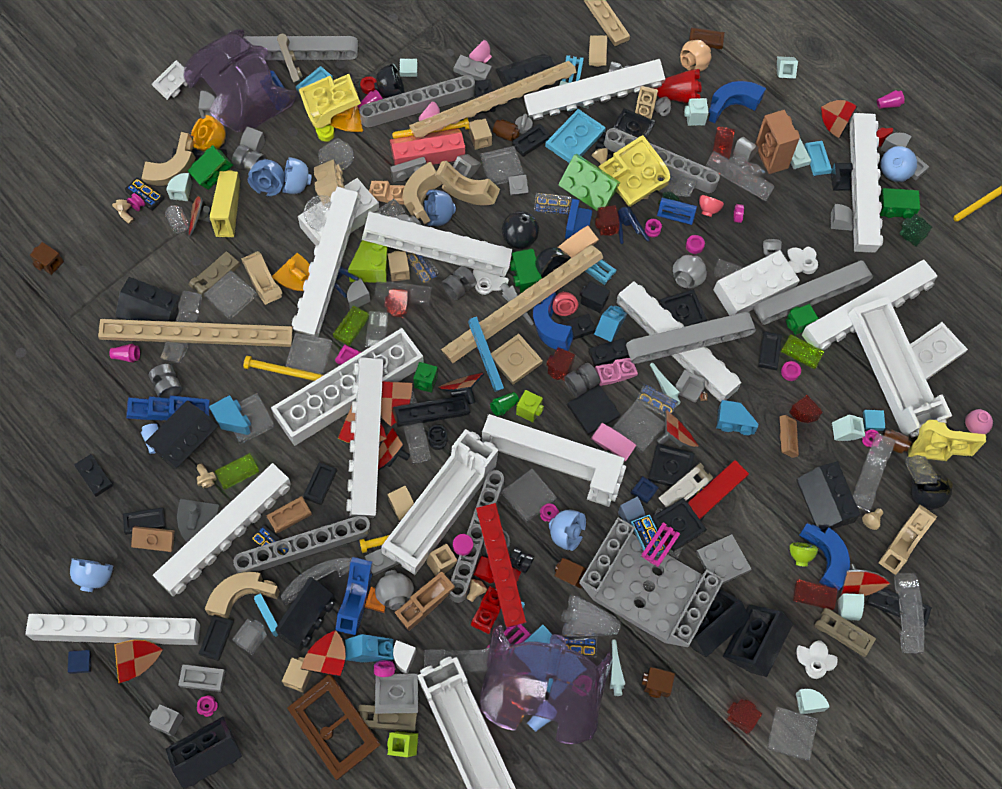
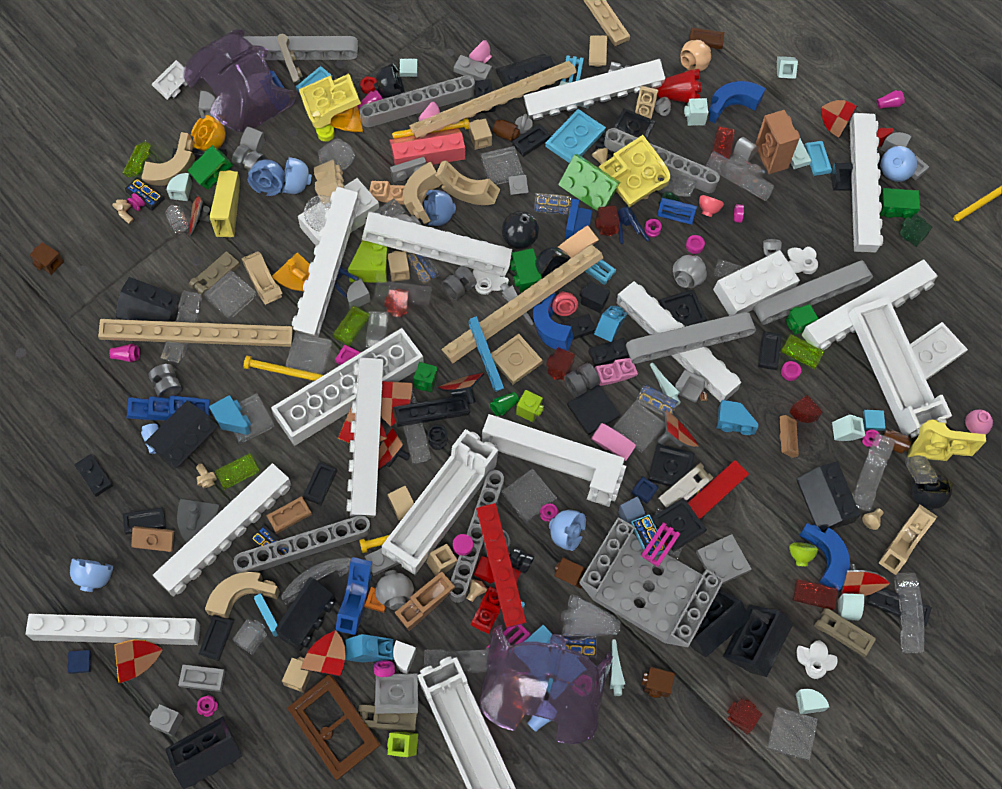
light grey brick [453,154,481,178] -> none
light grey brick [831,204,853,231] -> none
none -> clear neon green plate [122,141,151,177]

